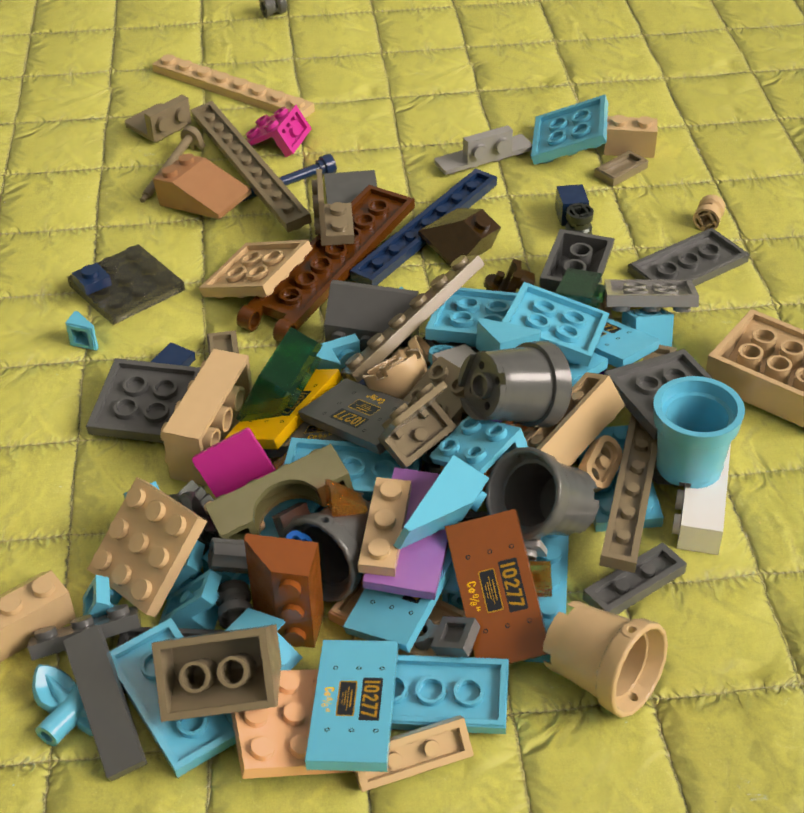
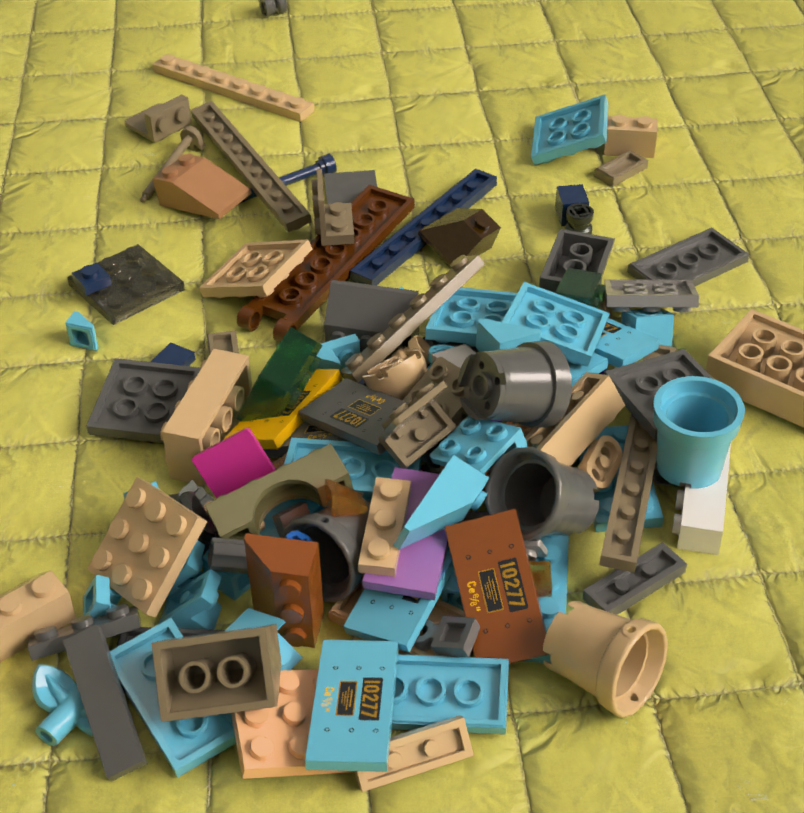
dark grey wheel [216,580,253,629] -> none
dark pink bracket [245,105,312,157] -> none
light grey bracket [434,125,532,175] -> none
dark brown hips [483,258,535,293] -> none
tan wheel [693,194,726,231] -> none

